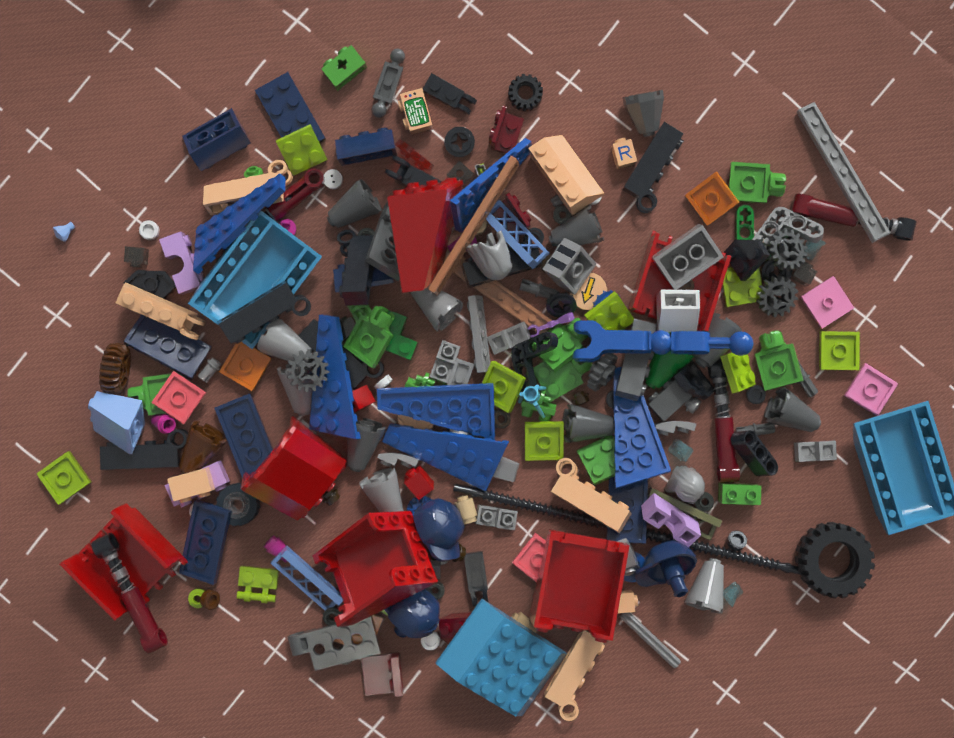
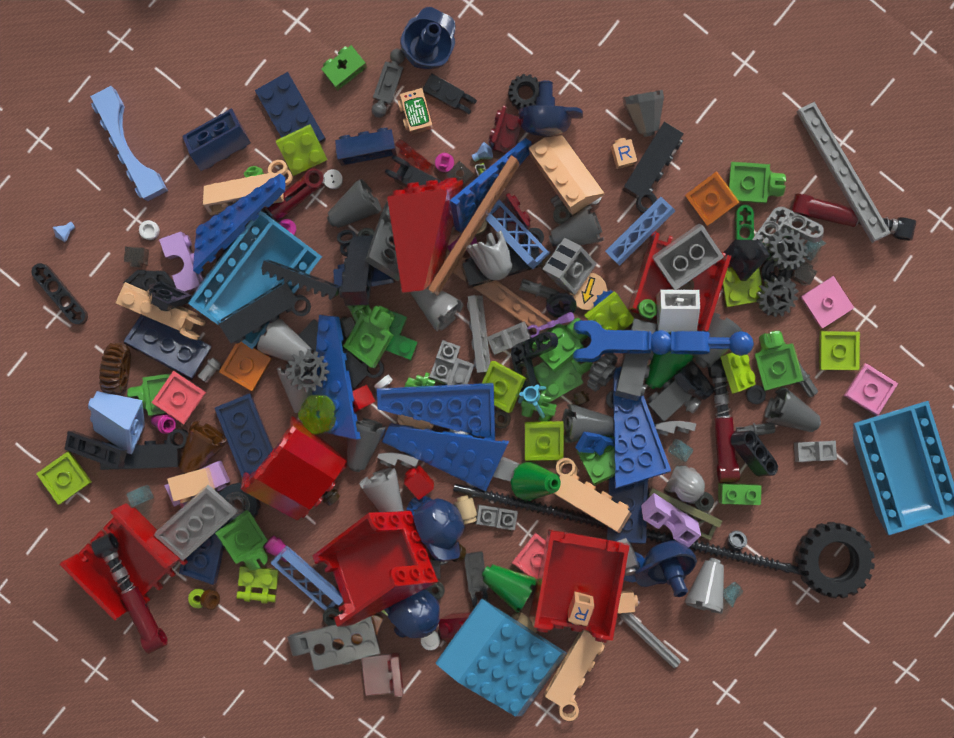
black gear [444,127,475,157] -> none
none -> black beam [31,263,88,325]
none -> black hinge [64,431,127,470]
none -> light blue arch [90,86,168,201]
none -> clear light blue slope [126,485,154,507]
none -> black plate [147,281,192,311]
none -> light grey plate [154,485,237,561]
none -> bright green plate [215,510,268,570]
none -> black gear [261,259,340,300]
none -> clear neon green plate [298,395,336,434]
none -> dark blue piece [400,7,456,69]
none -> dark pink plate [435,153,454,172]
none -> light blue rock [472,142,493,162]
none -> green cone [481,564,537,613]
none -> green cone [511,462,561,501]
none -> dark blue piece [518,80,583,137]
none -> light nougat brick [568,592,594,626]
none -> blue slope [575,432,614,456]
none -> medium blue fence [605,197,675,266]
none -> bright green plate [637,299,657,320]

